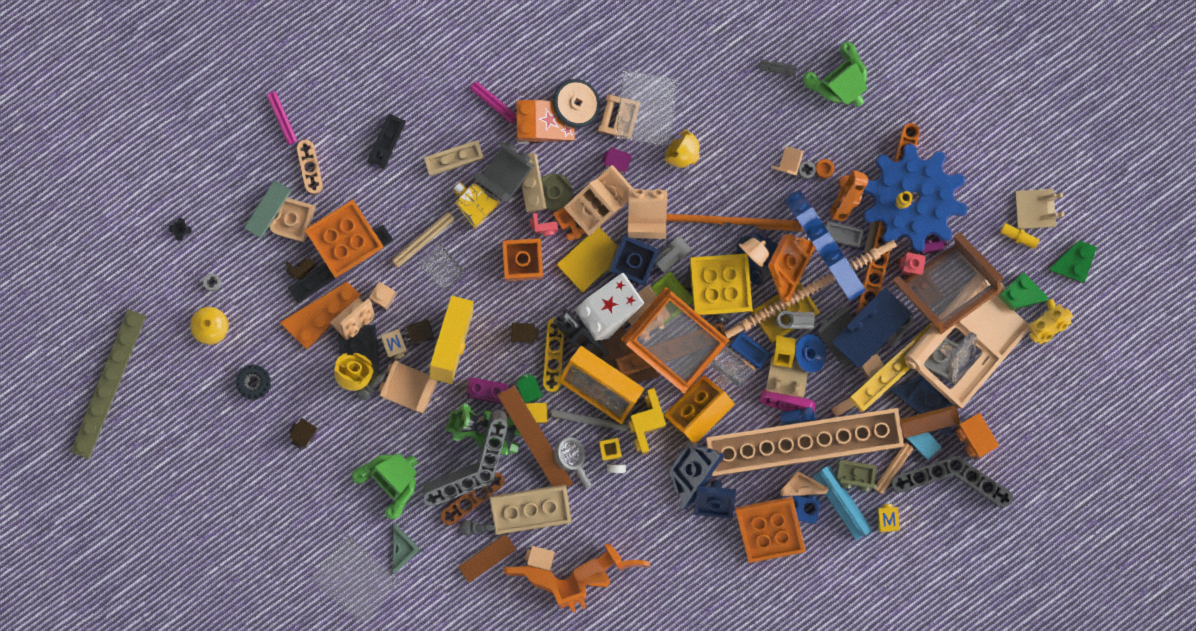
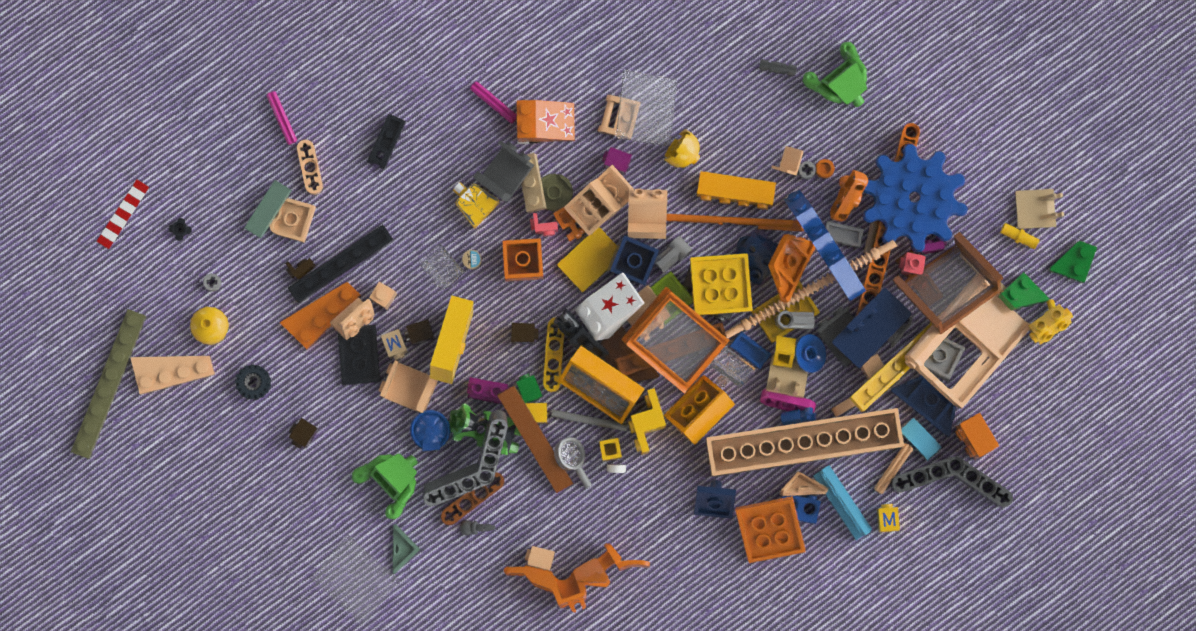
orange plate [305,199,384,278] -> none
yellow cylinder [334,353,373,391] -> none
dark grey bar [357,373,385,400] -> none
tan axle [392,212,454,267] -> none
tan plate [424,140,484,177] -> none
dark orange tile [458,534,517,583] -> none
tan tile [489,484,572,535] -> none
light nougat wheel [553,79,600,128] -> none
dark blue wing [669,442,725,510] -> none
light nougat piece [739,238,769,267] -> none
olive bracket [835,460,877,492] -> none
yellow pin [895,191,912,209] -> none
dark orange tile [900,405,960,438] -> none
clear tile [940,331,977,384] -> none
none -> sticker [97,179,149,249]
none -> light nougat wing [130,356,215,395]
none -> blue piece [410,410,450,451]
none -> tile [462,250,482,270]
none -> light orange brick [696,171,776,210]

